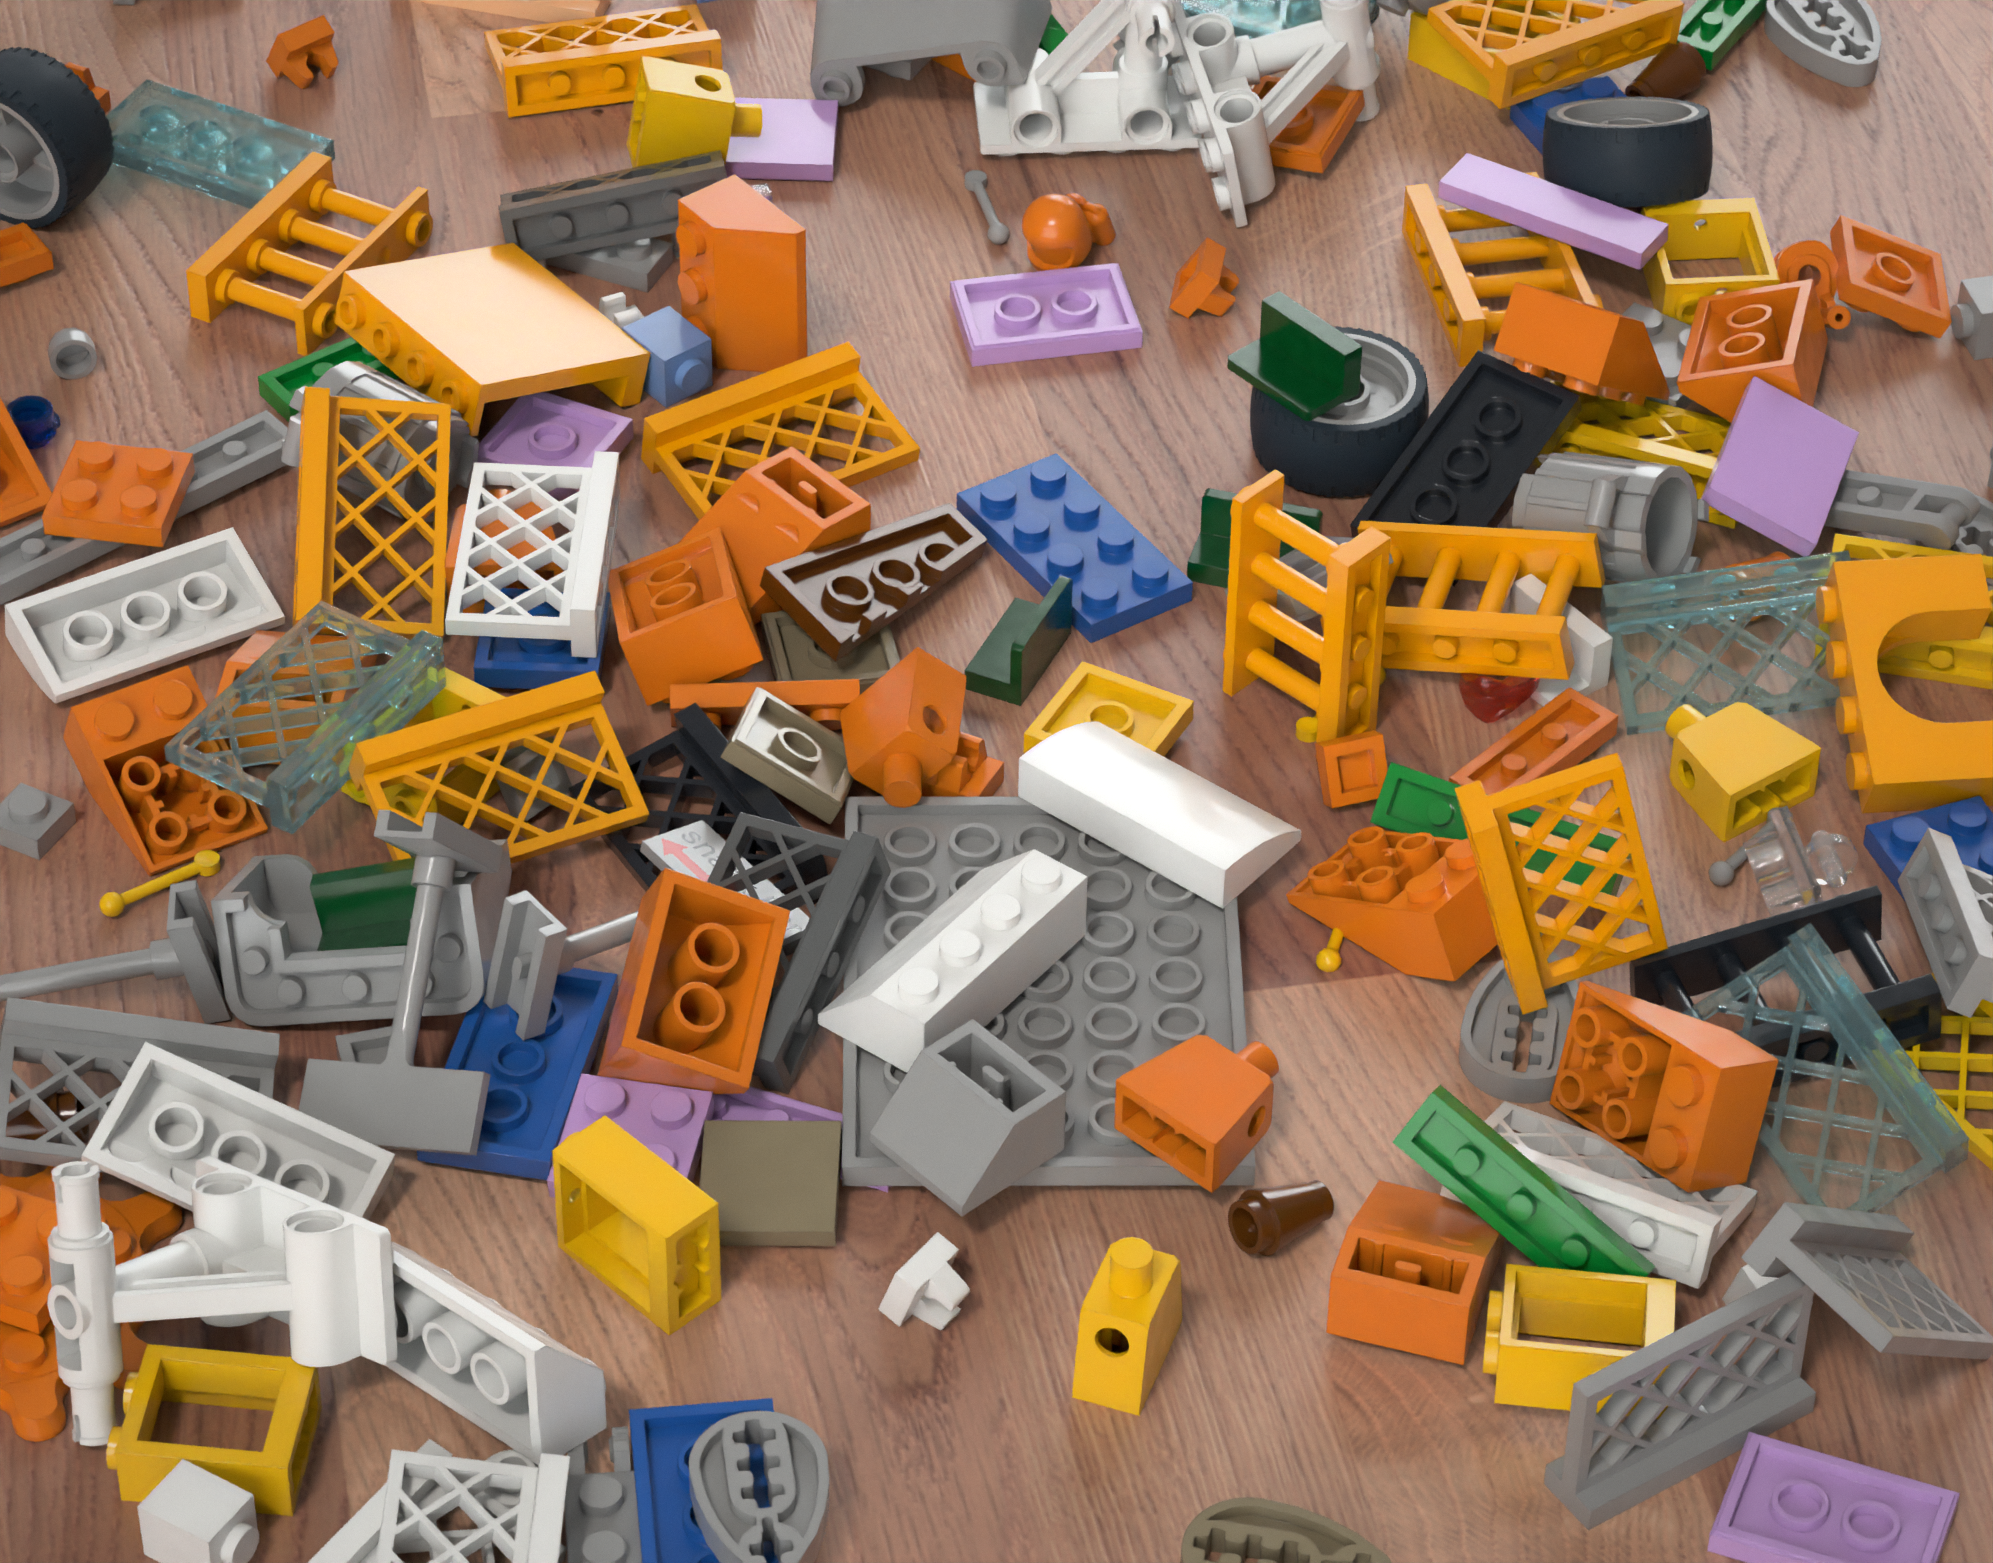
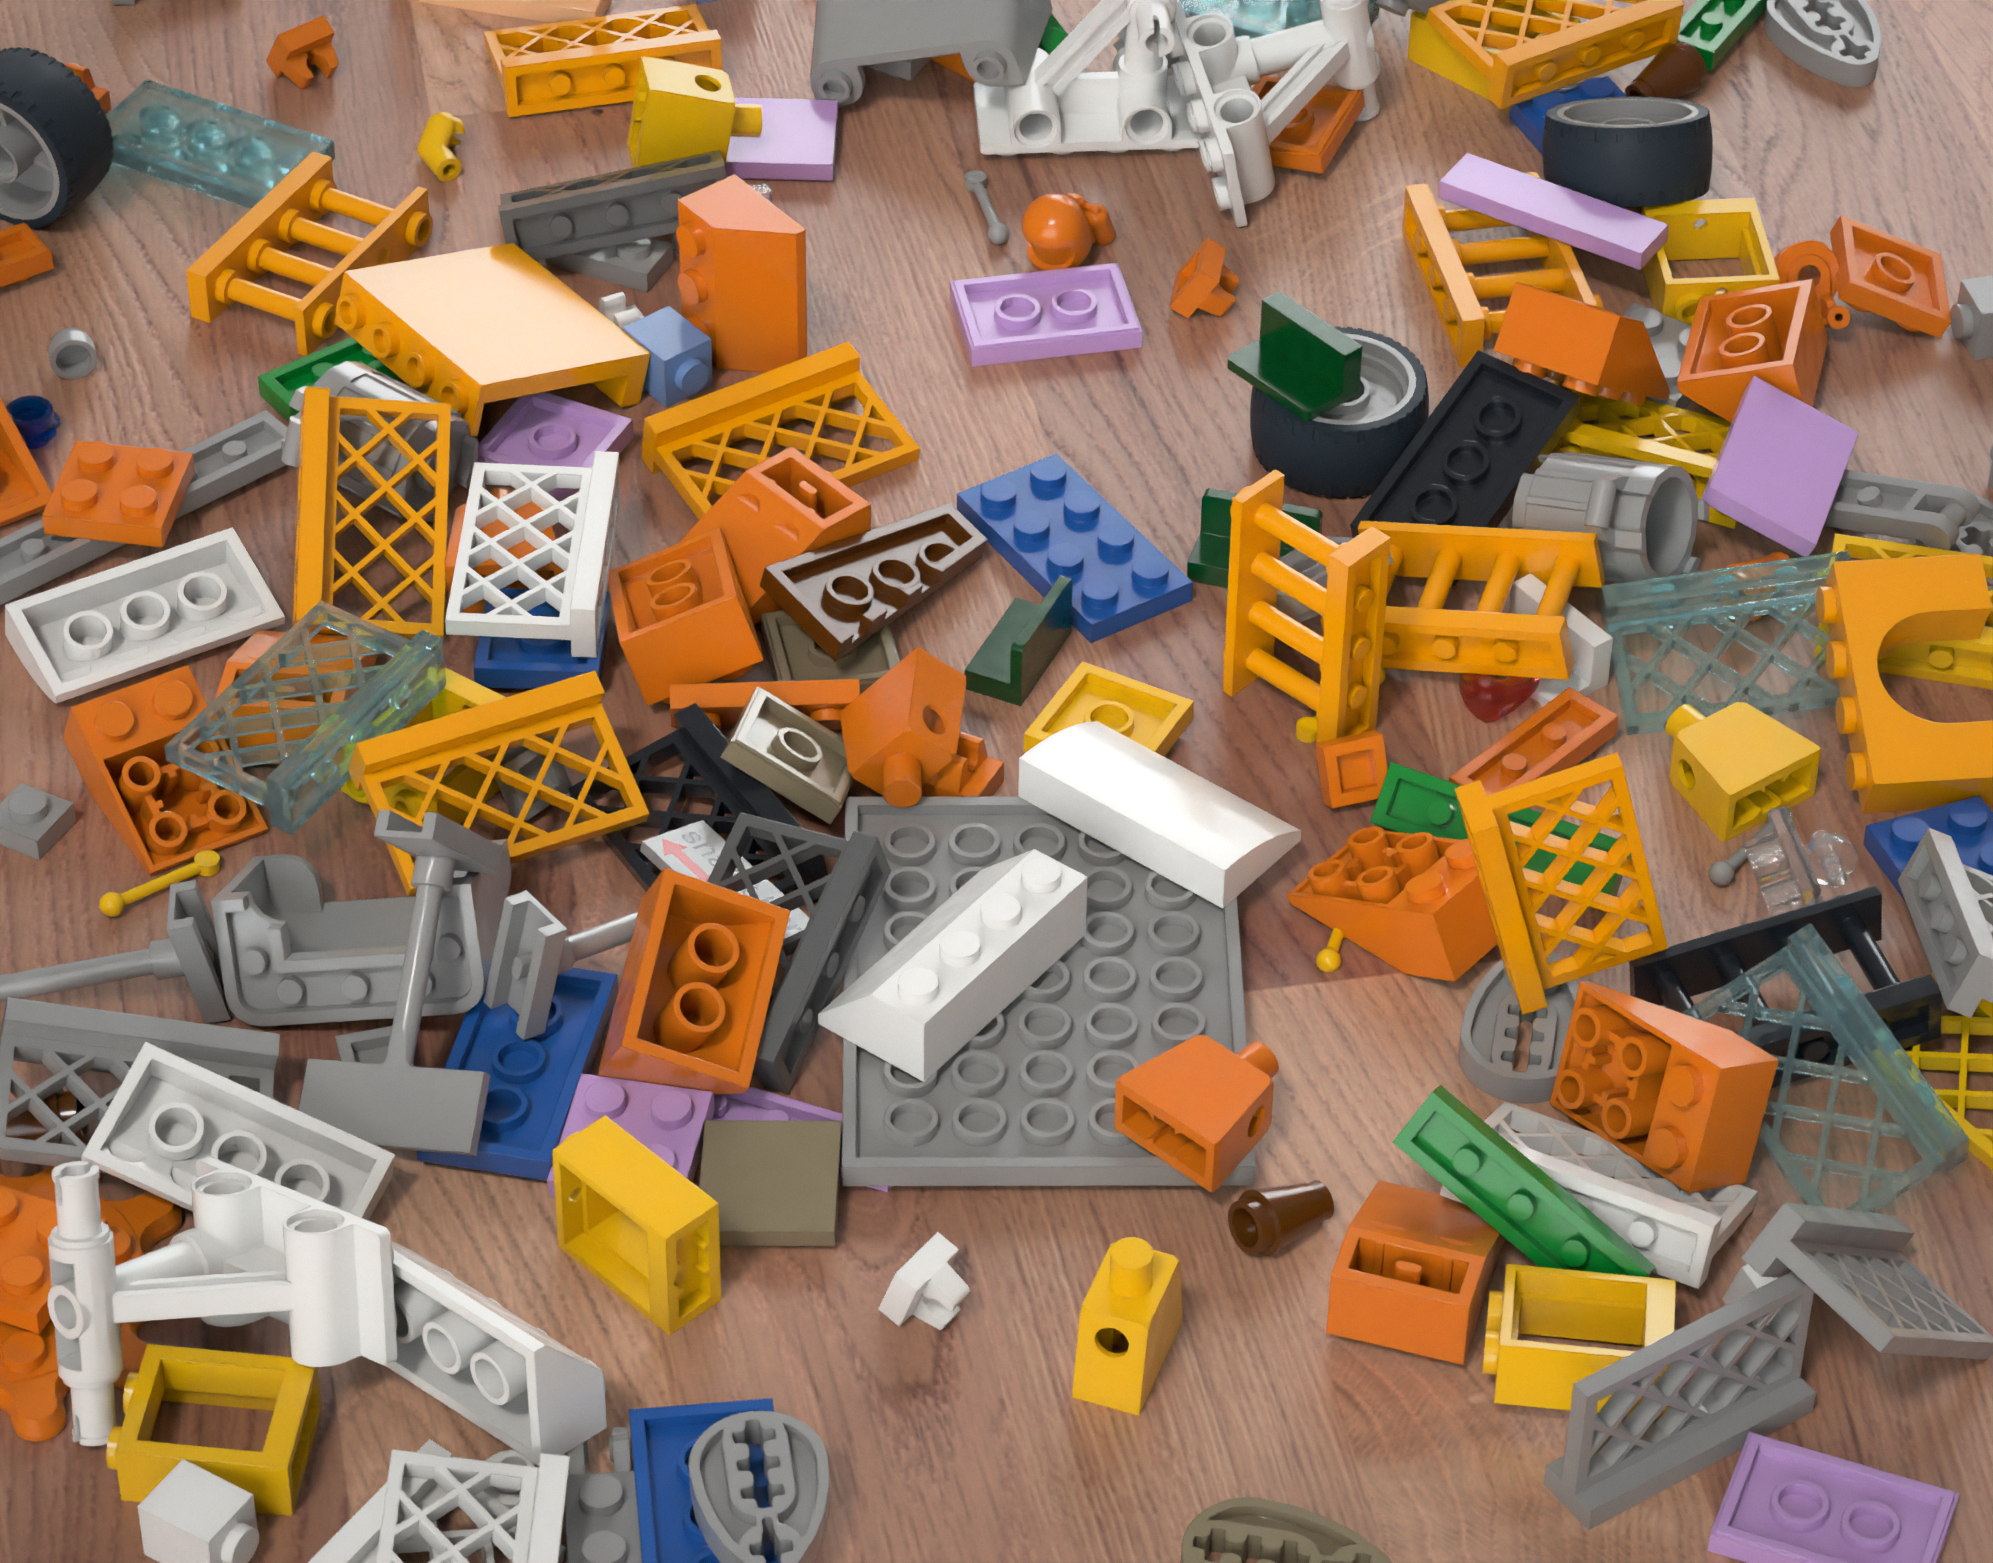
dark green panel [309,857,417,951] -> none
light grey slope [870,1019,1066,1216] -> none
none -> yellow arm [416,112,465,182]

